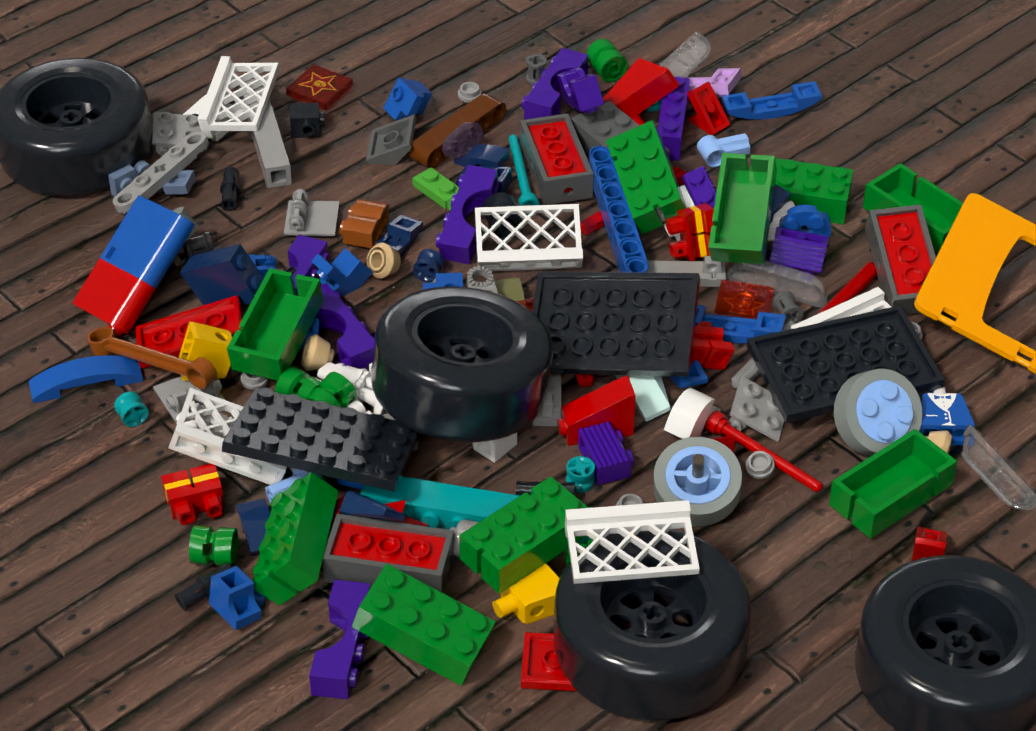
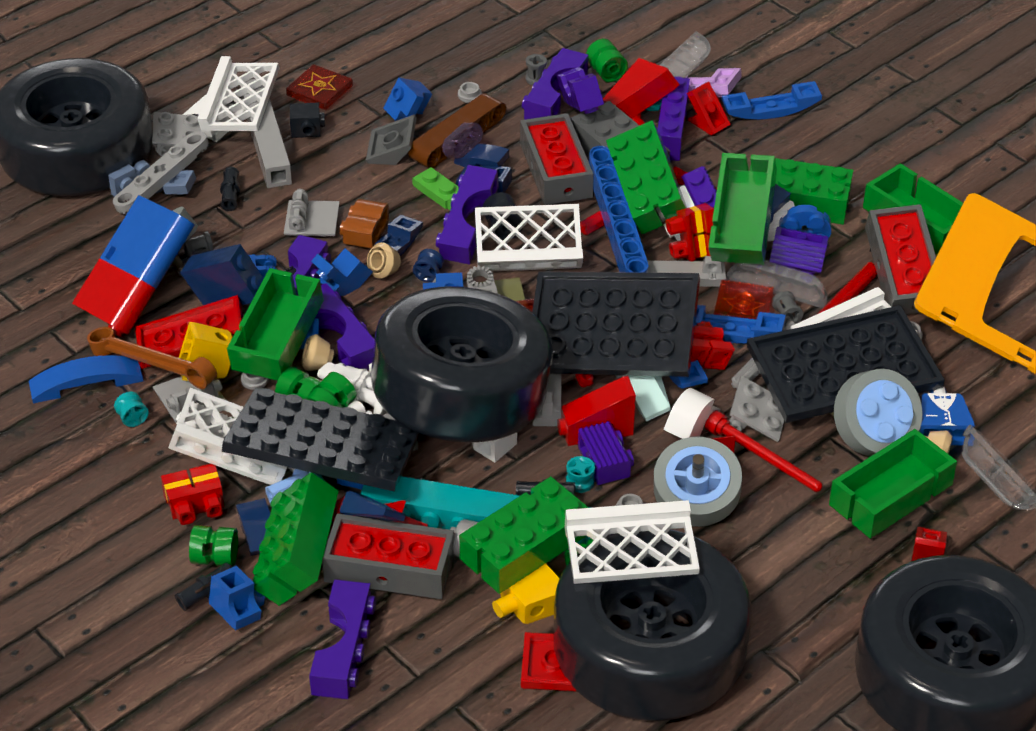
green brick [352,563,496,686] -> none
teal piece [508,134,540,215] -> none
light blue piece [697,133,750,167] -> none
light grey plate [746,451,775,479] -> none

